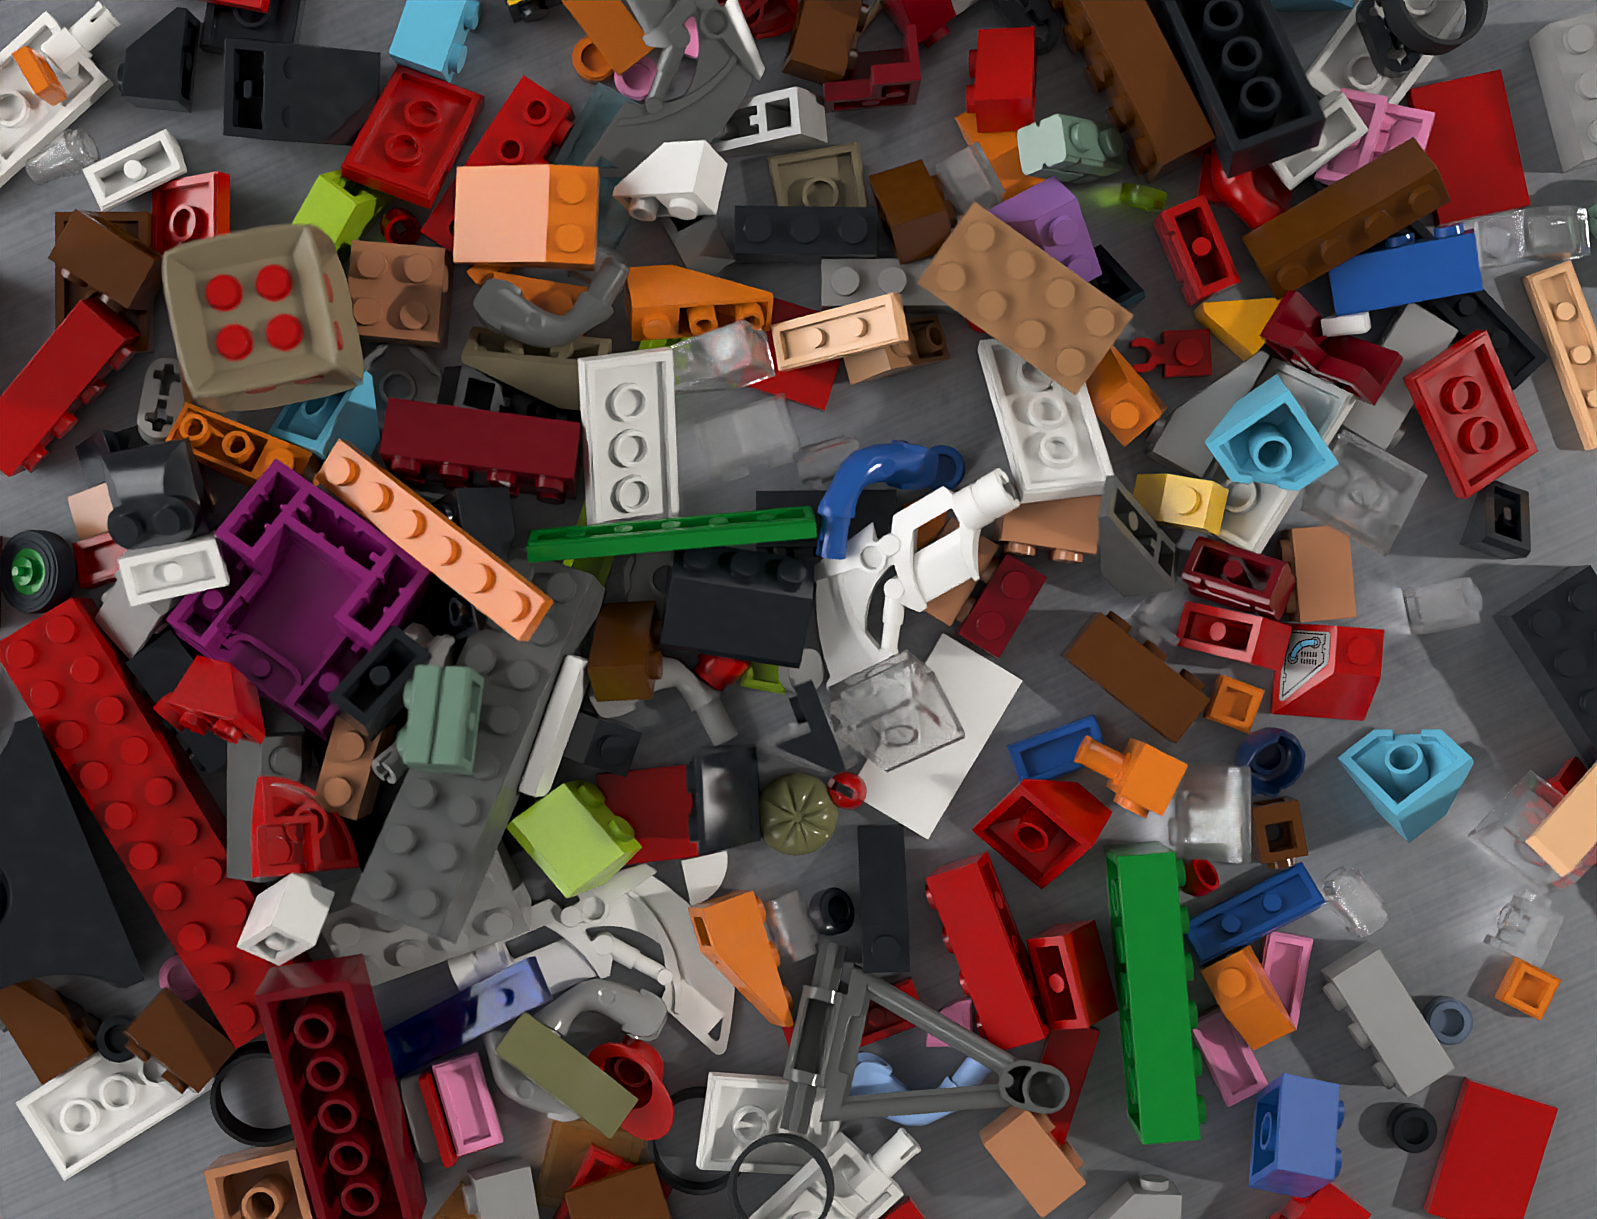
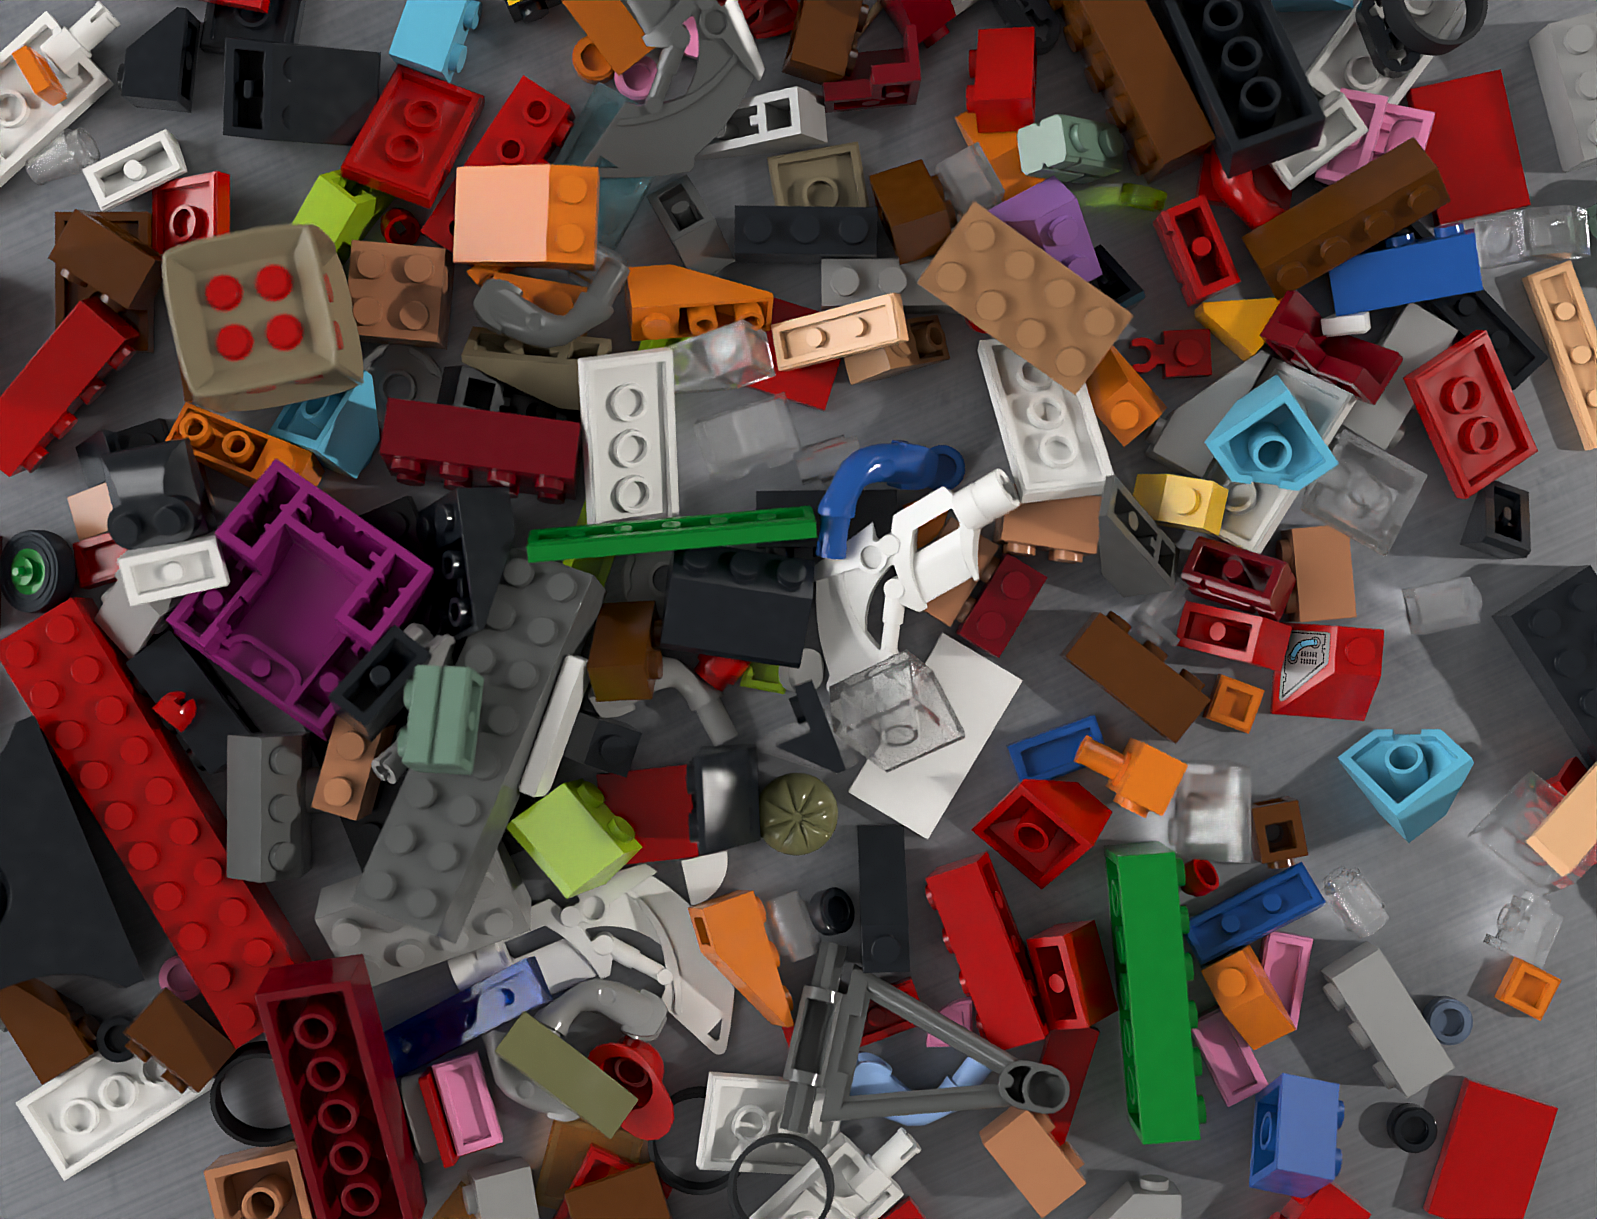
light grey beam [137,357,185,444] -> none
red slope [167,655,266,745] -> none
white brick [237,873,335,966] -> none
red brick [251,776,359,878] -> none
plate [315,439,554,642] -> none
white slope [612,140,727,221] -> none
red hinge [827,771,867,810] -> none
dark blue hair [1234,727,1306,798] -> none

